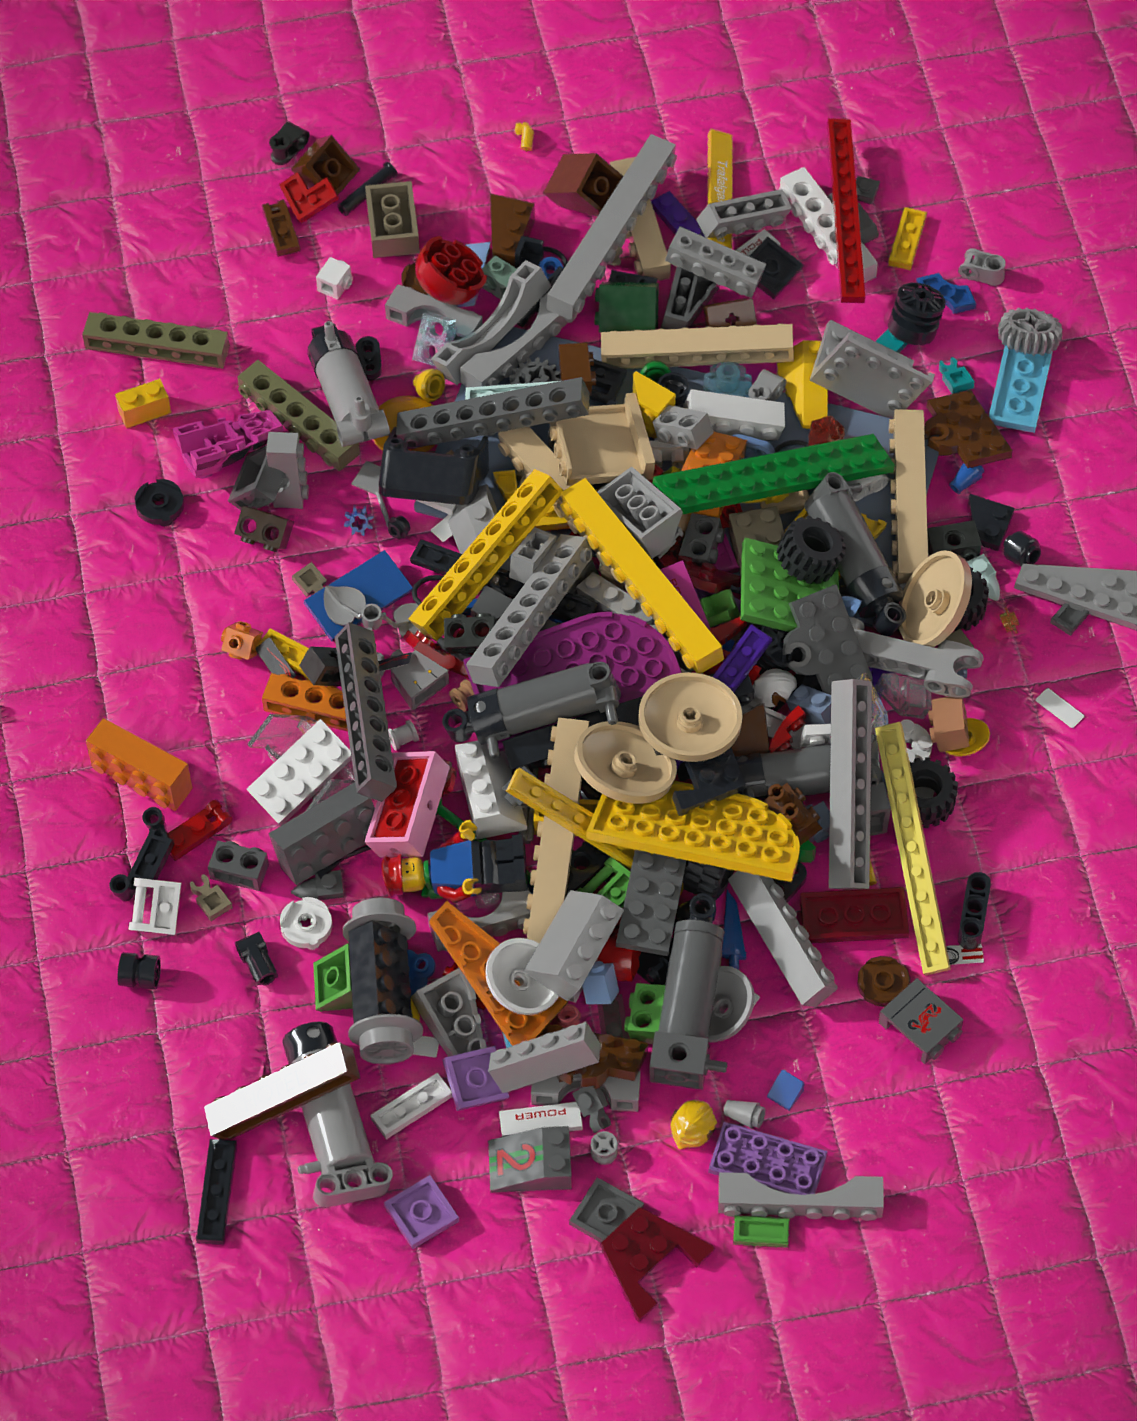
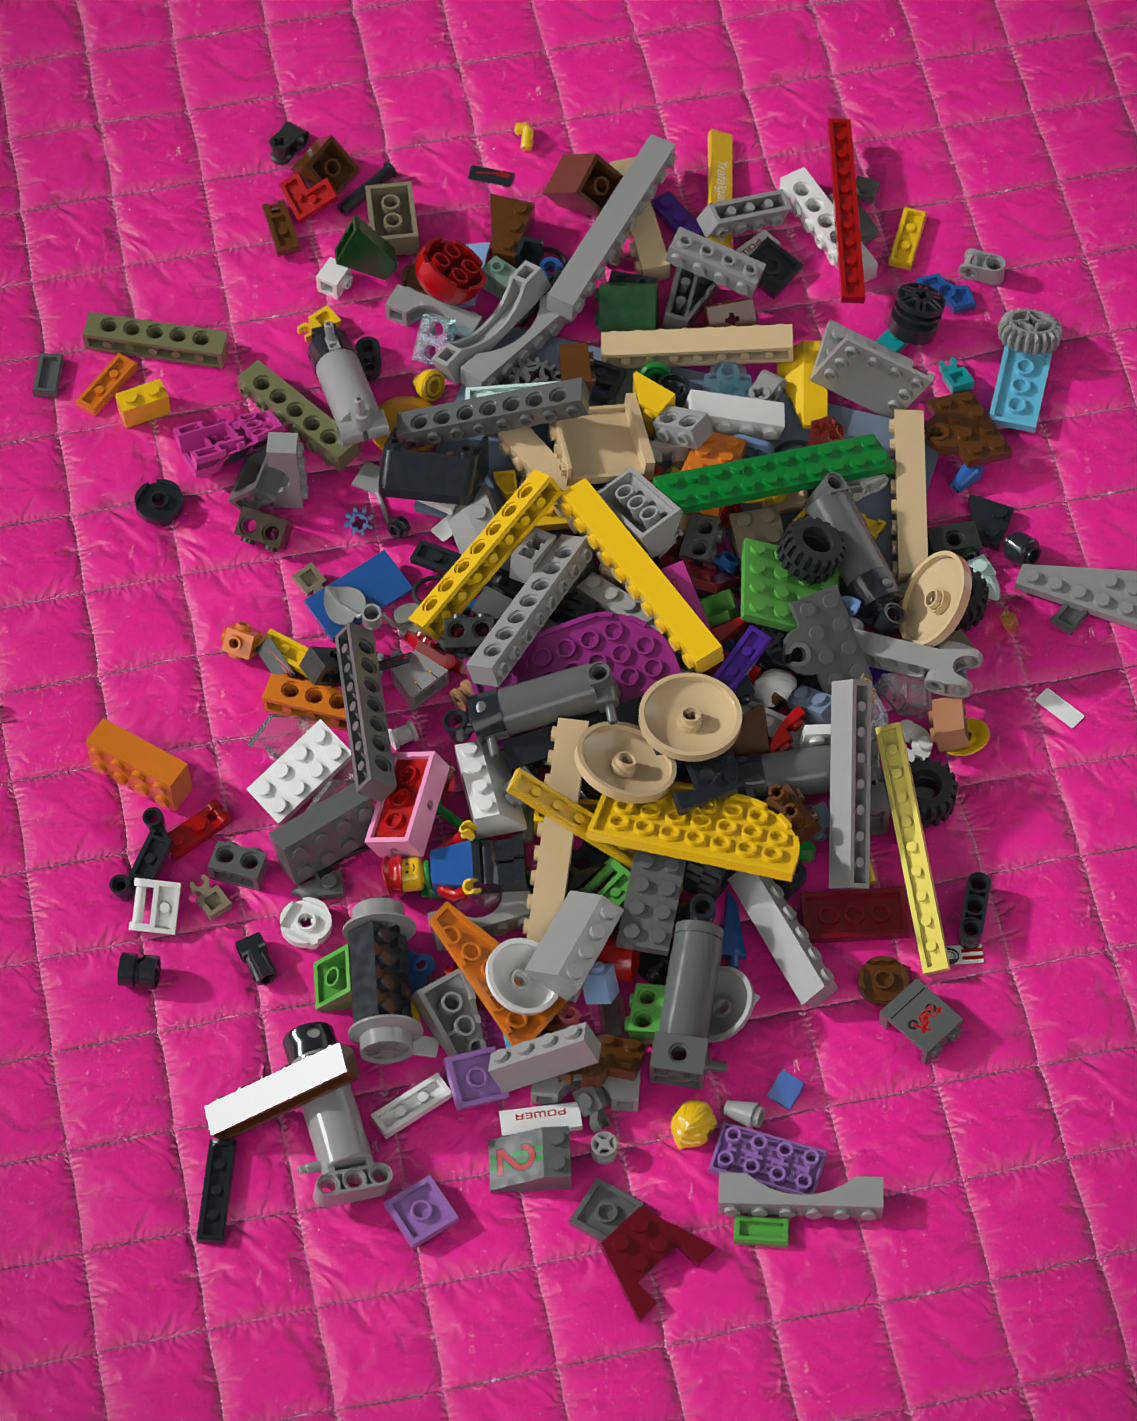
none -> dark grey tile [32,353,64,398]
none -> orange tile [75,353,138,416]
none -> yellow plate [297,305,342,343]
none -> dark green slope [334,215,398,281]
none -> black sticker [468,165,514,187]
none -> blue plate [714,551,740,574]

